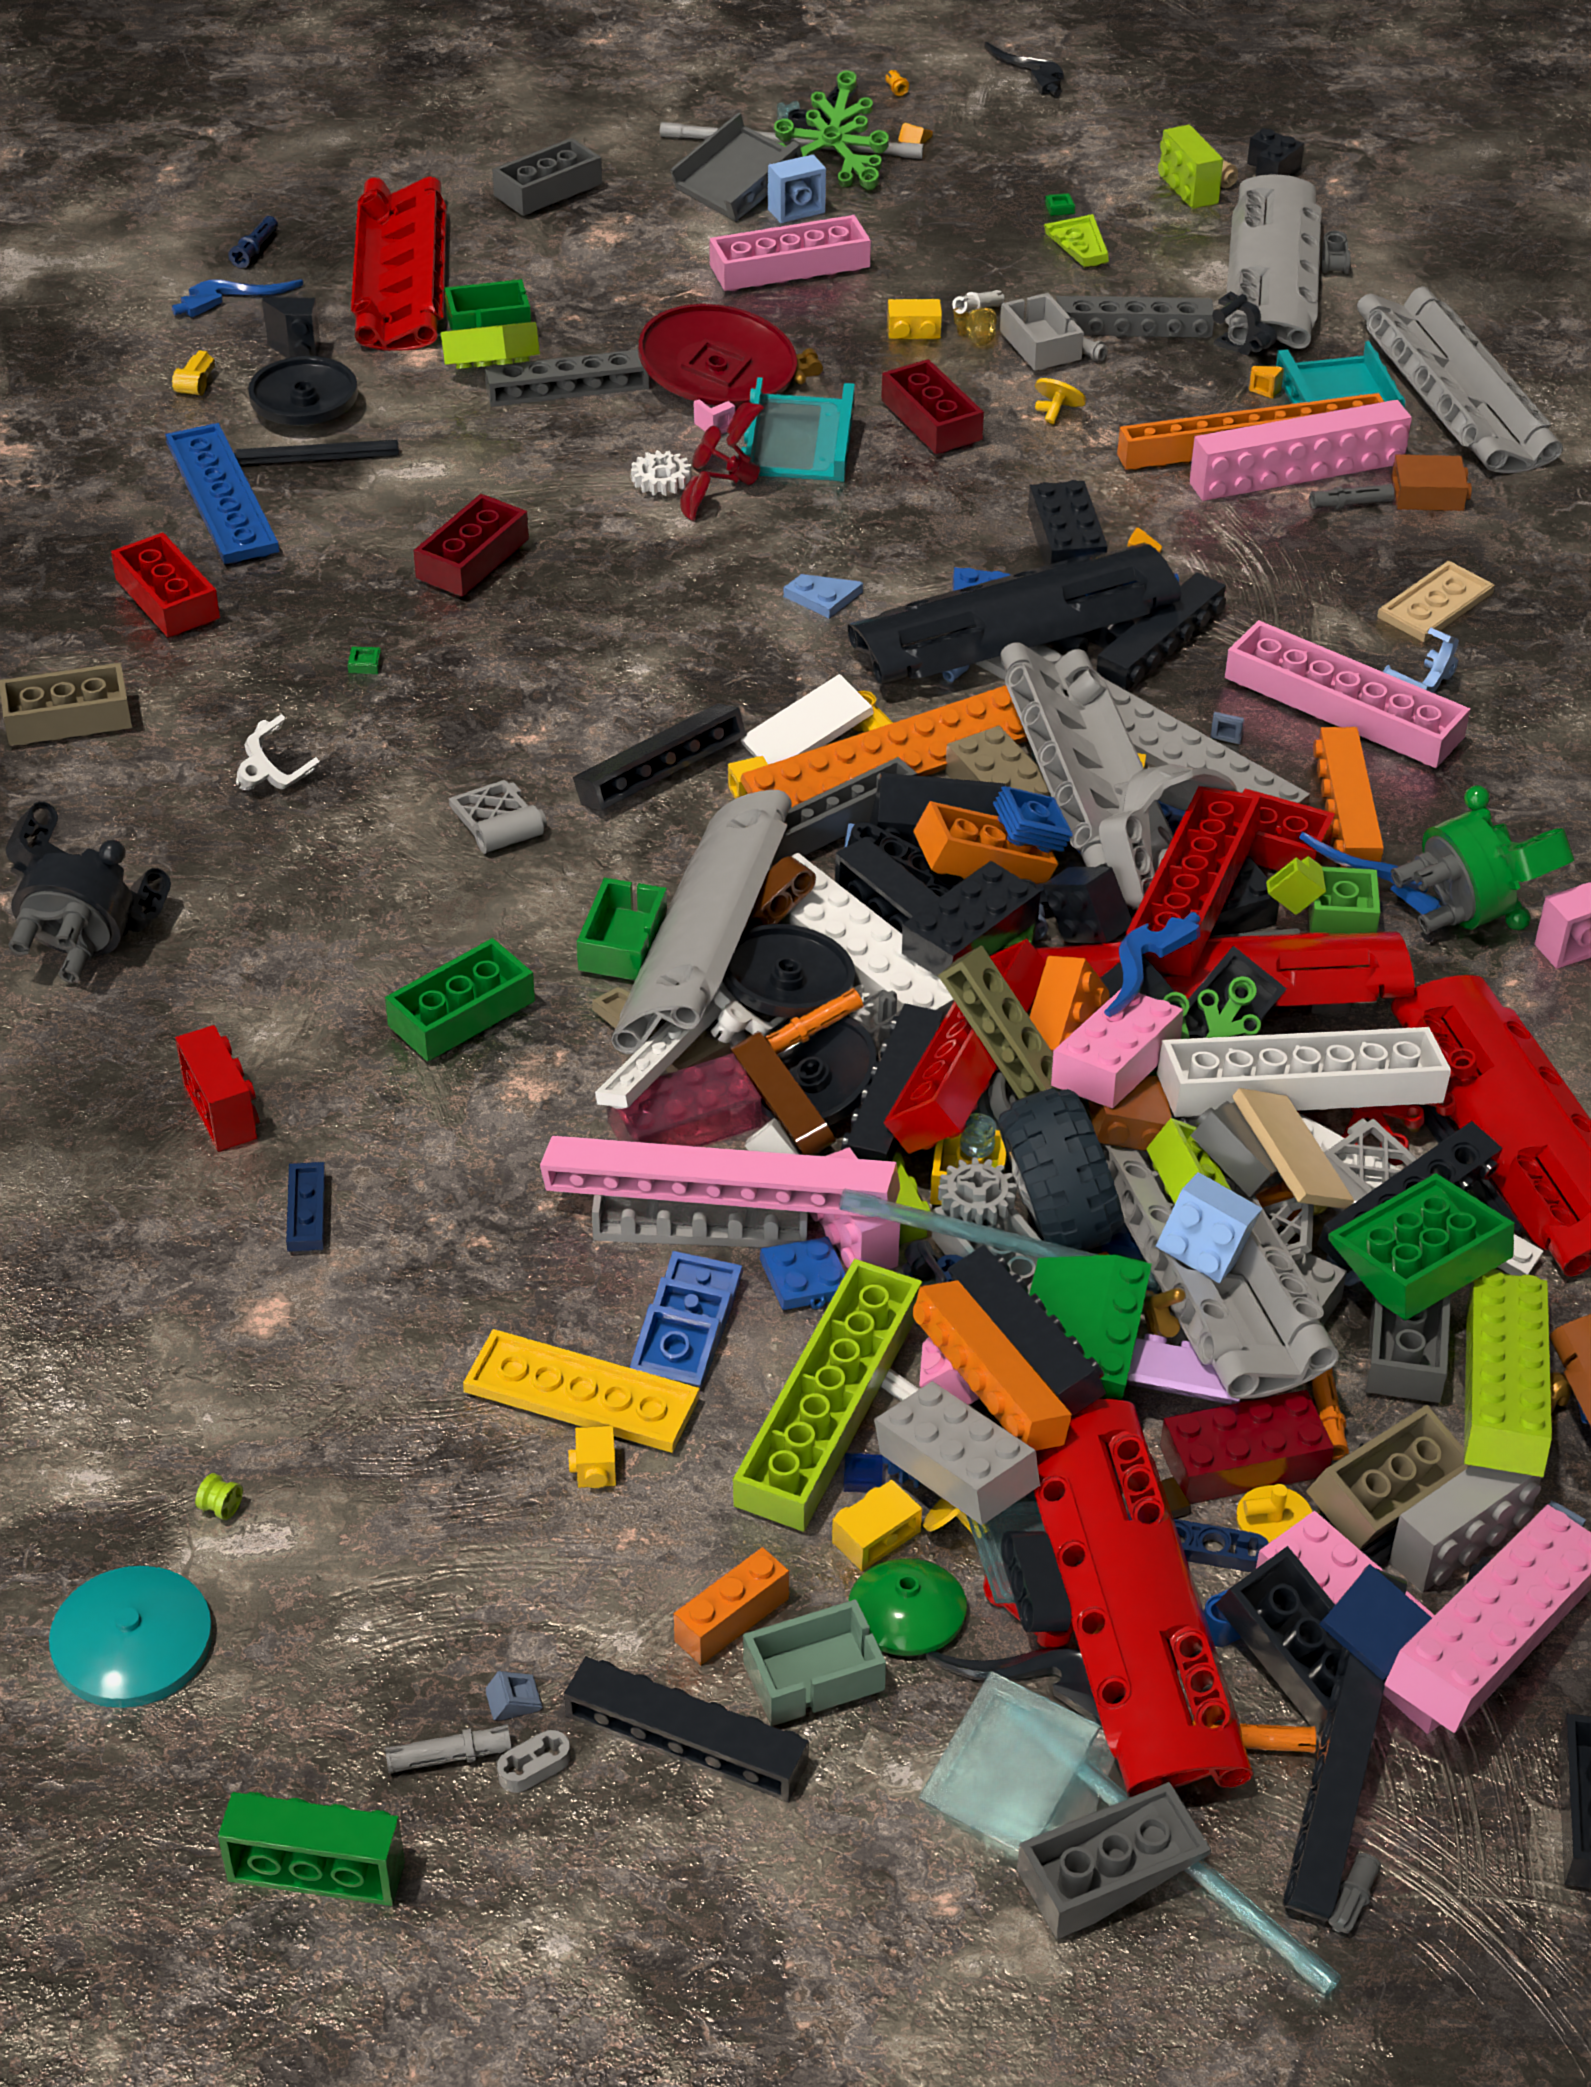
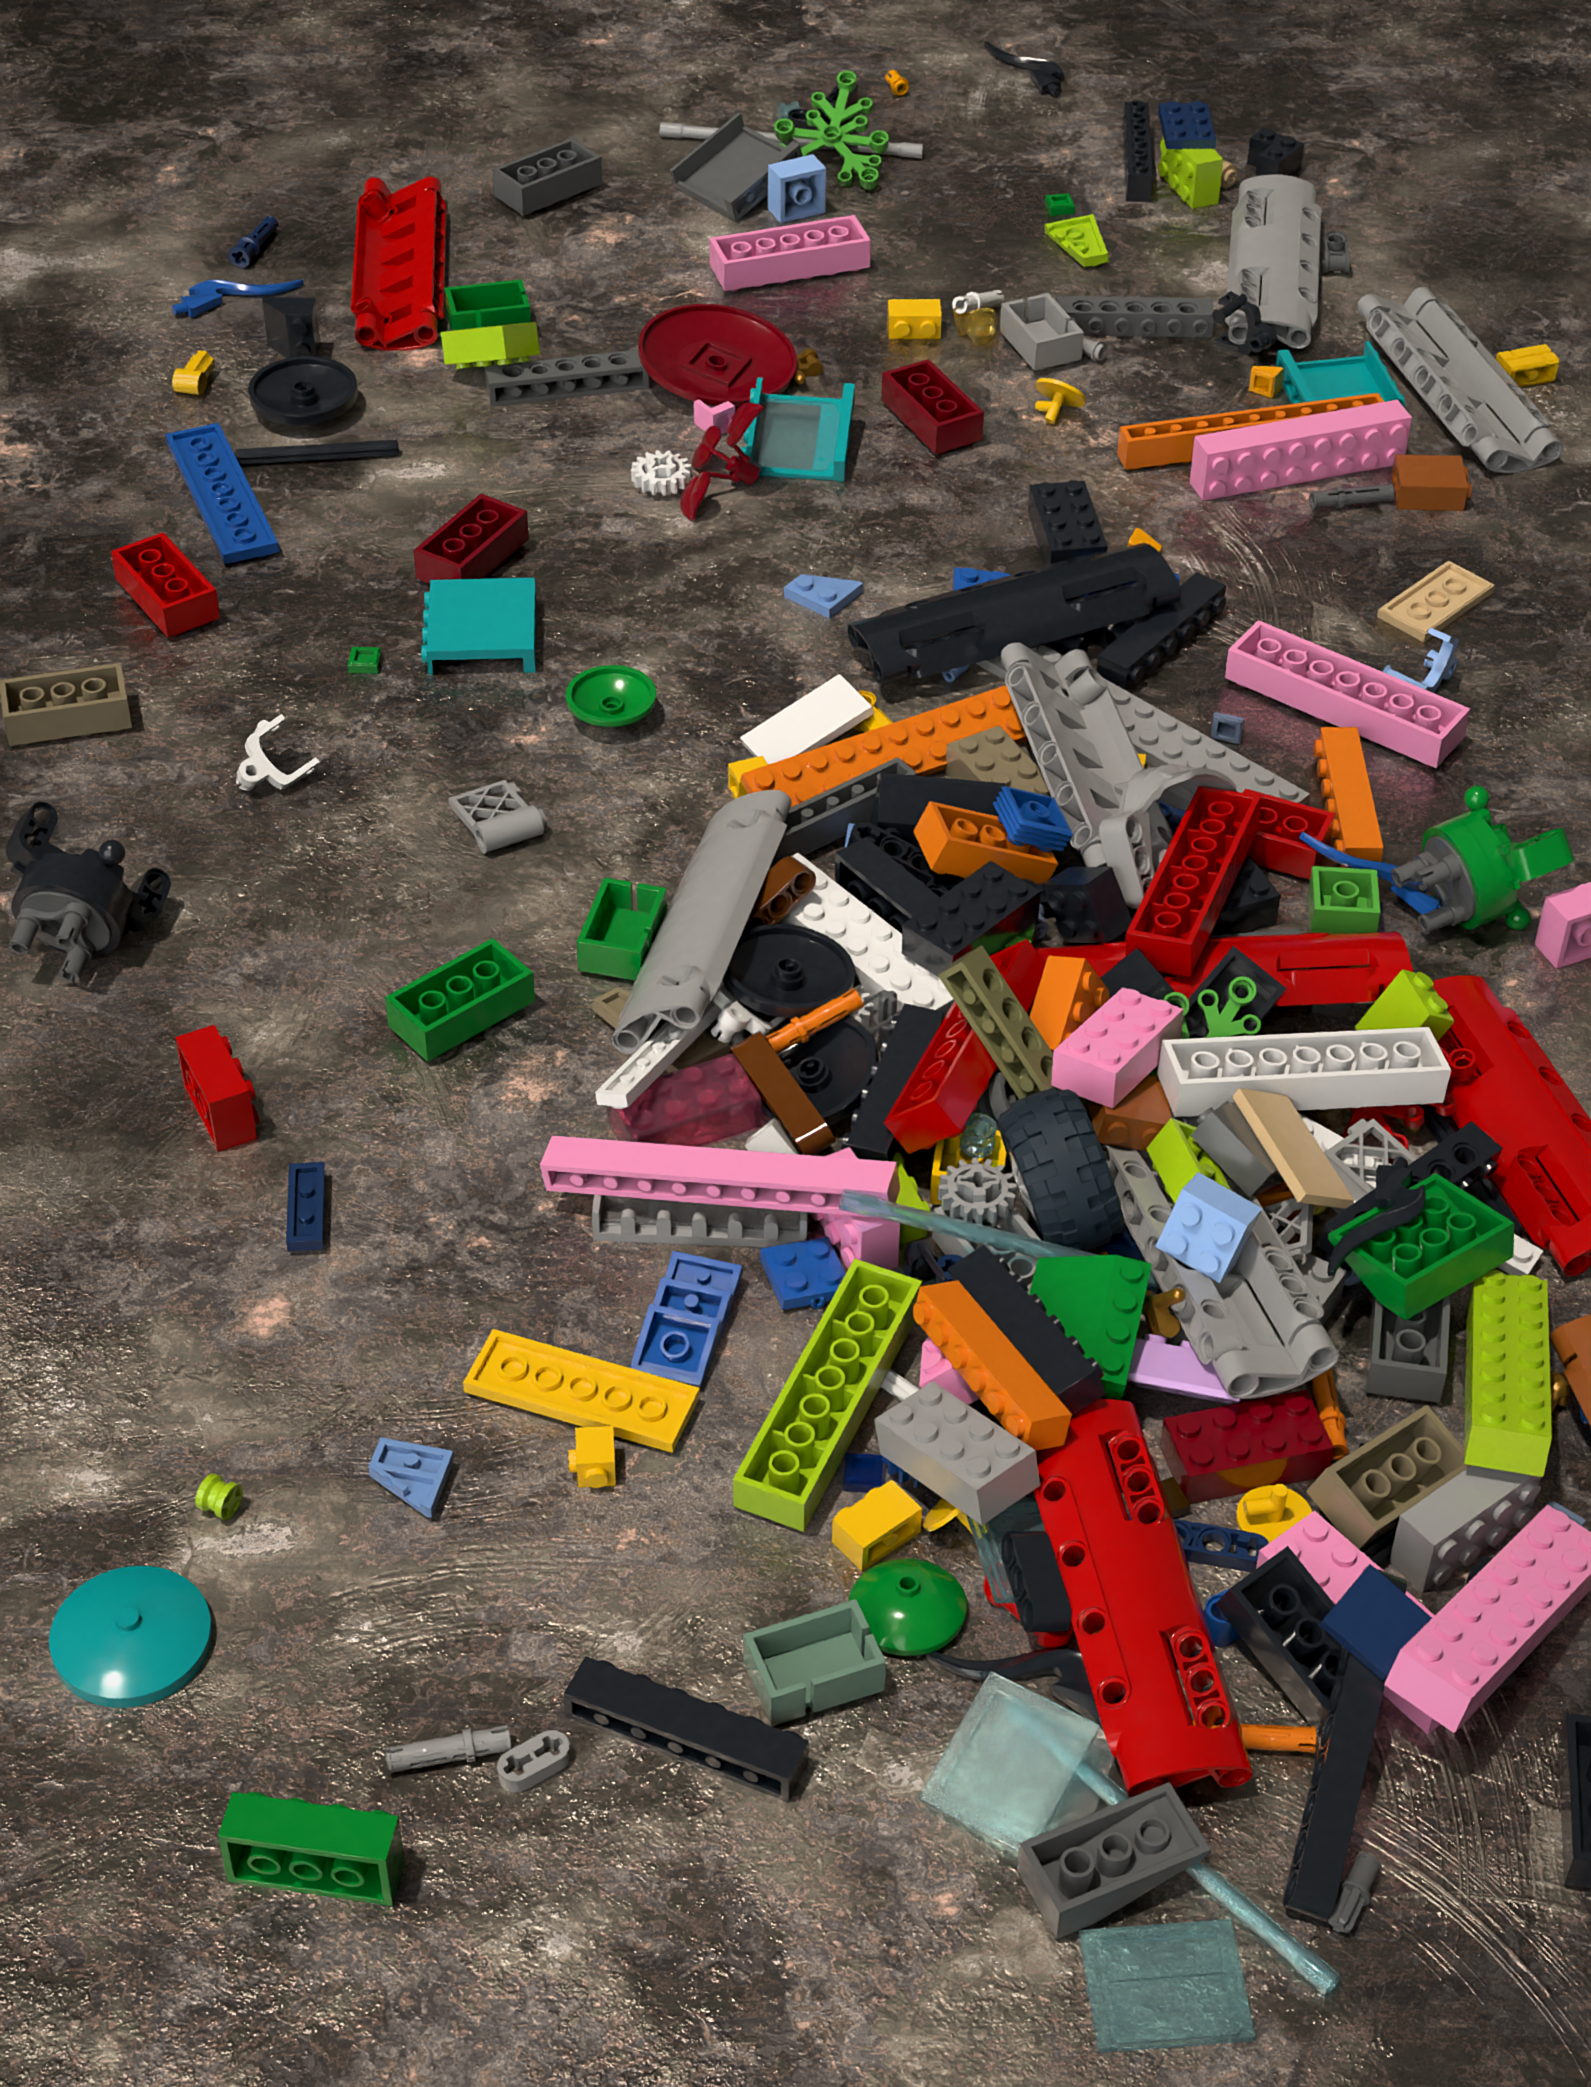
sand blue slope [486,1671,542,1721] -> none
black brick [573,703,747,810] -> none
orange brick [673,1547,789,1666] -> none
light orange slope [898,123,933,144] -> none
blue piece [1104,912,1200,1018] -> none
lime piece [1266,856,1326,915] -> none
none -> medium blue wing [368,1437,454,1518]
none -> teal panel [421,578,536,675]
none -> green dish [565,665,656,728]
none -> clear light blue piece [1078,1919,1255,2053]
none -> black brick [1122,100,1153,202]
none -> dark blue plate [1158,101,1216,149]
none -> black piece [1327,1157,1426,1276]
none -> lime brick [1355,969,1455,1042]
none -> yellow brick [1496,344,1559,387]

